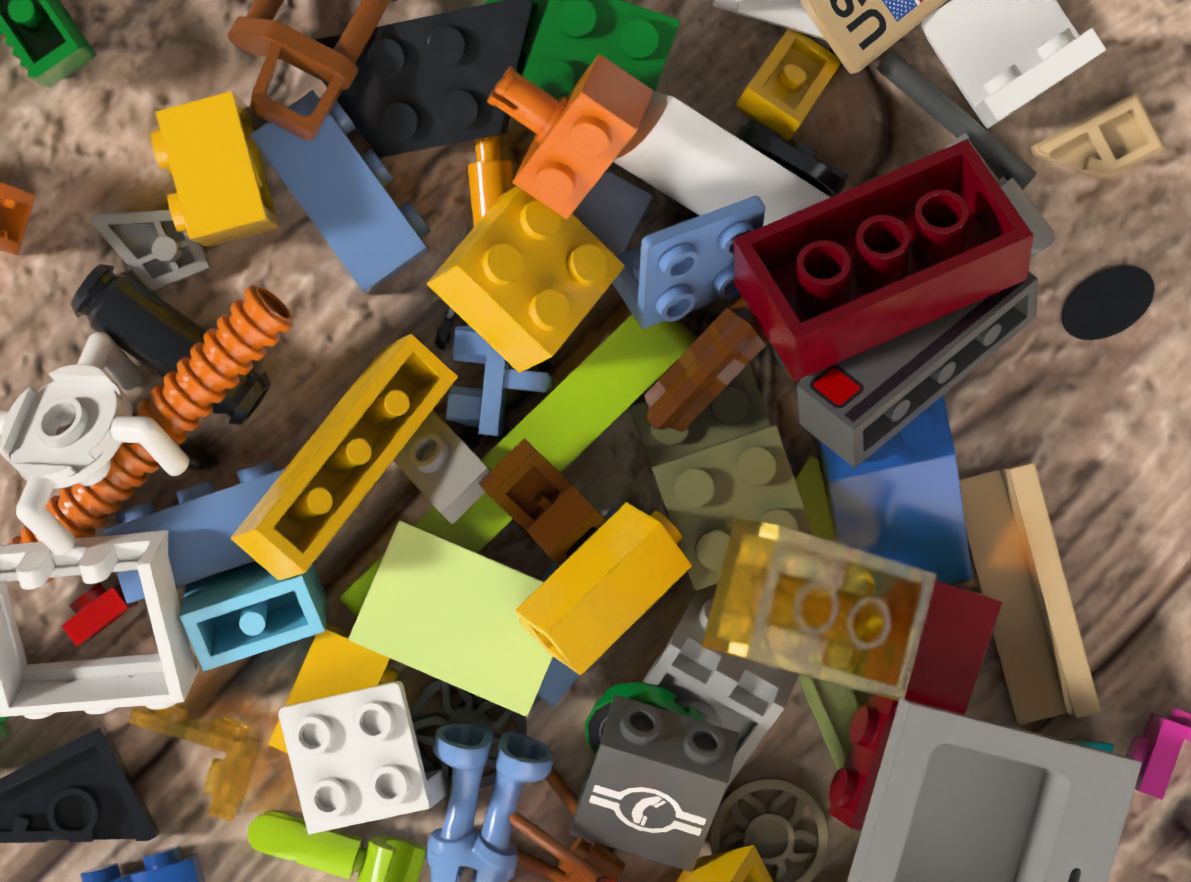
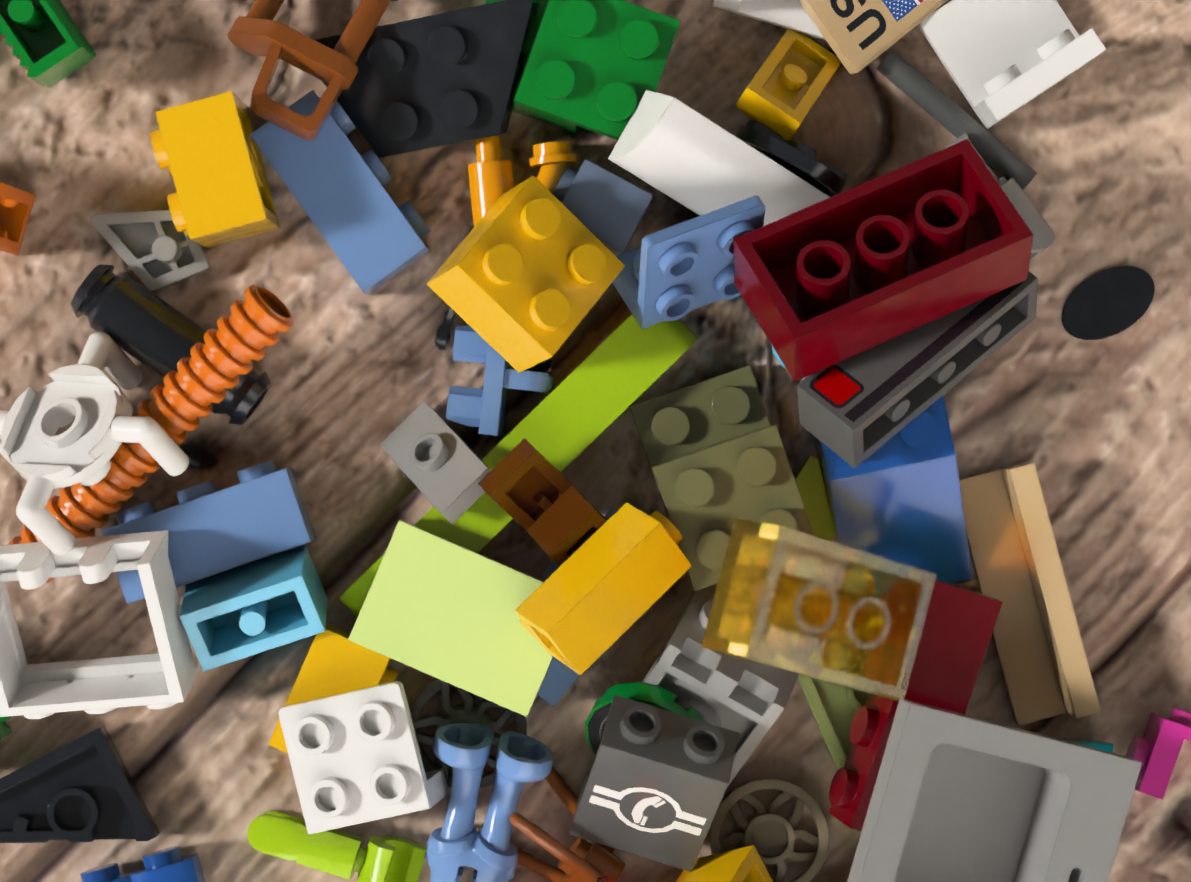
red plate [61,583,138,646] -> none
clear yellow bracket [128,703,262,822] -> none
yellow brick [230,334,458,581] -> none
orange brick [487,54,654,219] -> none
reddish brown rock [644,295,769,432] -> none
tan tile [1030,92,1166,179] -> none

